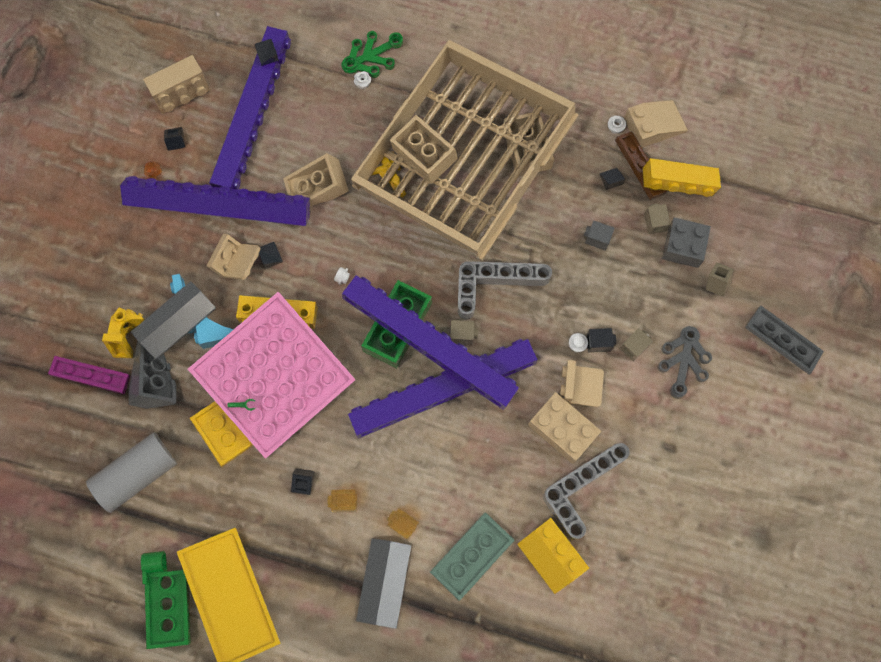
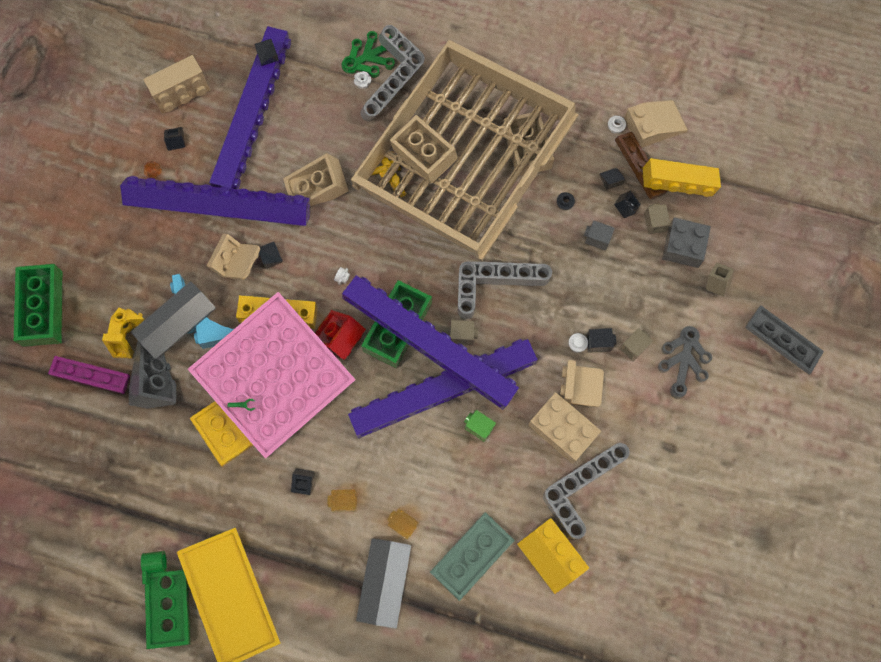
light grey brick [86,432,177,513] -> none
none -> green brick [13,264,63,347]
none -> red slope [315,310,366,360]
none -> light grey beam [360,25,425,121]
none -> bright green brick [464,410,496,442]
none -> black plate [556,192,575,210]
none -> black slope [614,190,641,218]

